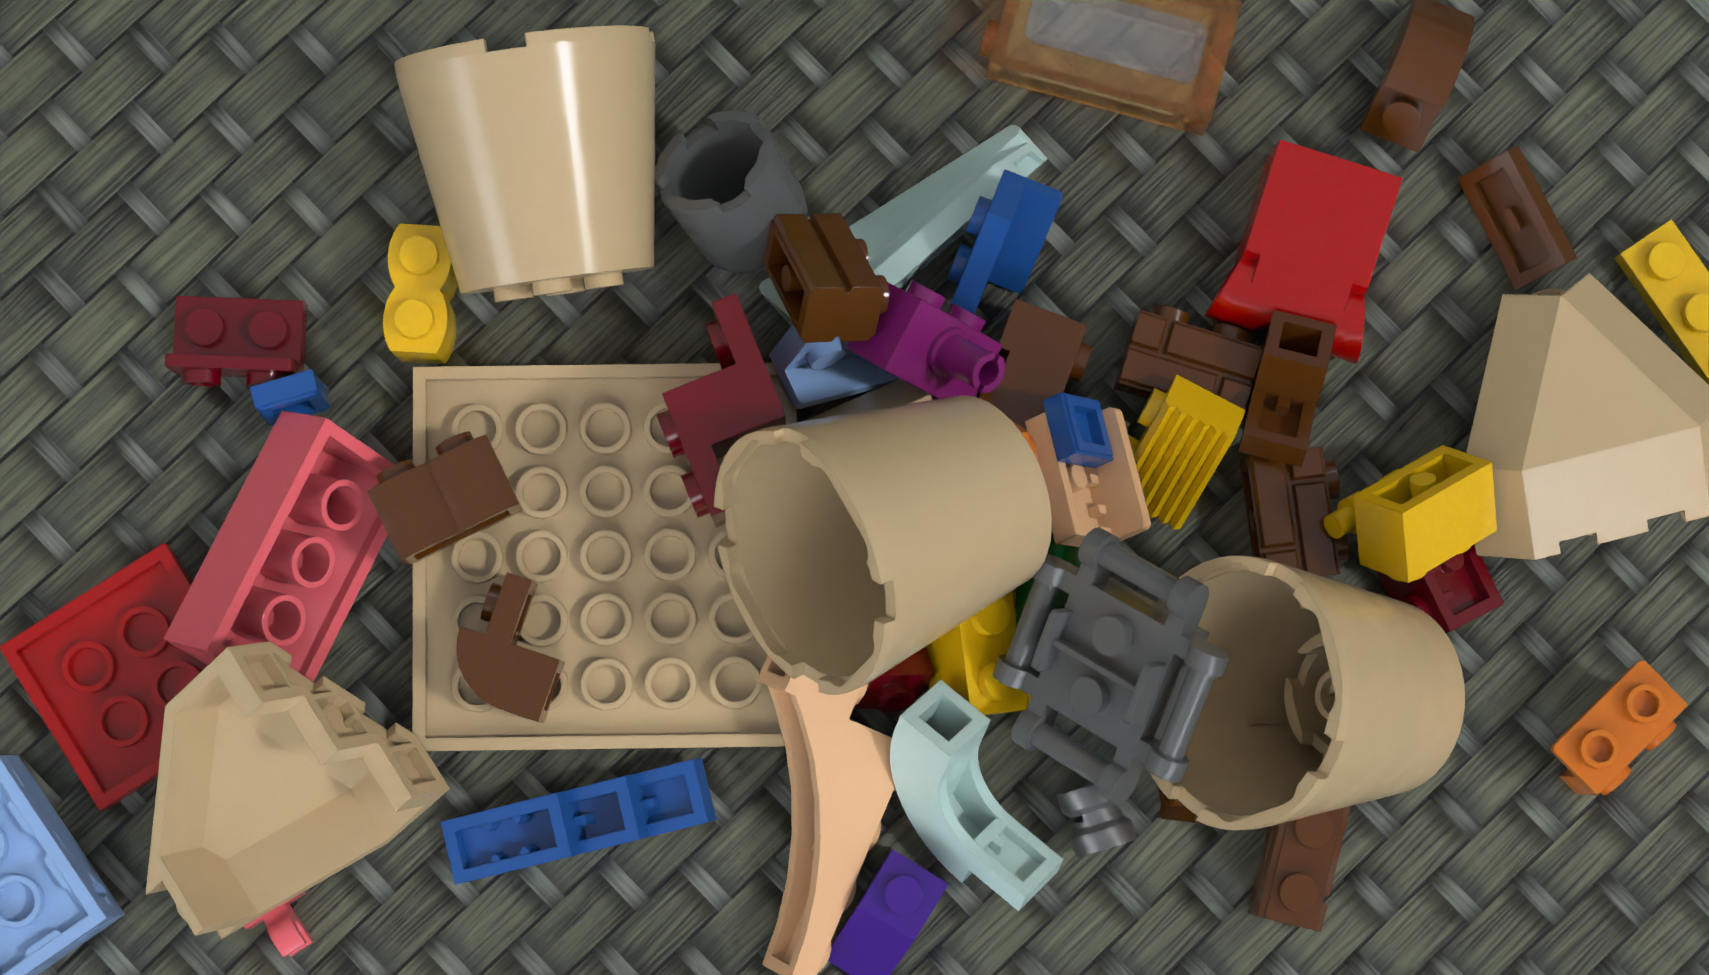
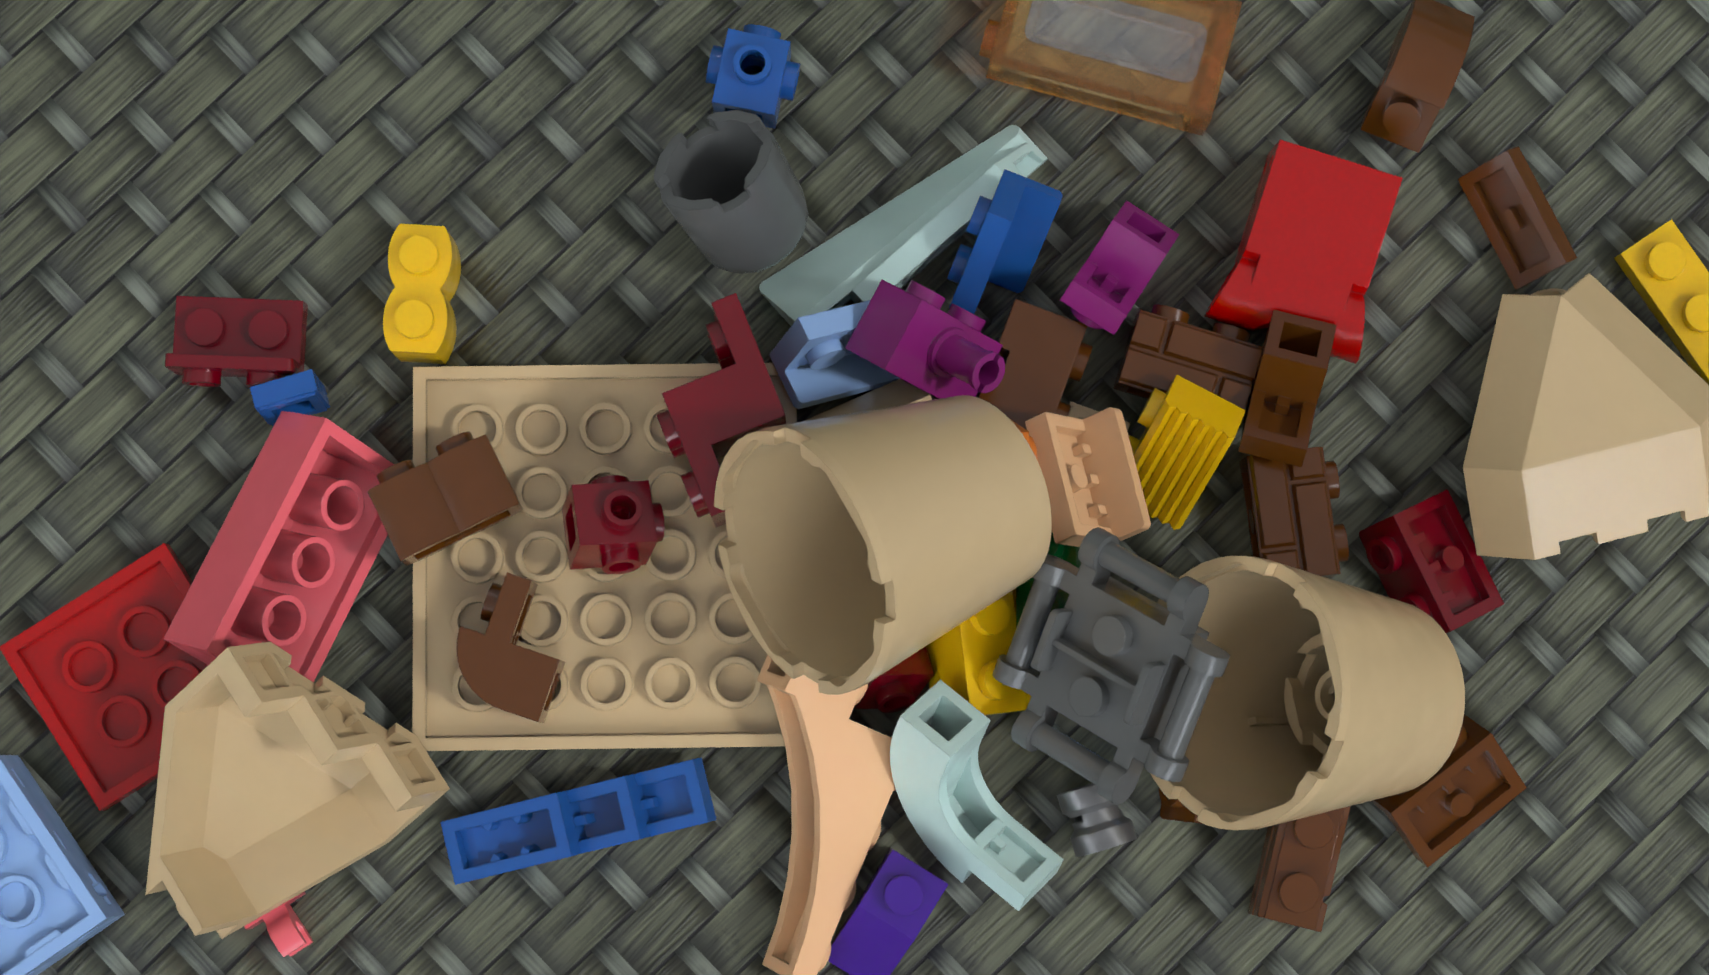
tan cone [394,25,655,302] -> none
reddish brown brick [763,213,889,343] -> none
blue tile [1043,392,1113,468] -> none
yellow brick [1324,445,1497,583] -> none
orange bracket [1551,661,1688,796] -> none
none -> dark red brick [562,475,665,574]
none -> blue brick [706,24,801,129]
none -> magenta brick [1060,200,1180,335]
none -> reddish brown bracket [1371,714,1527,868]

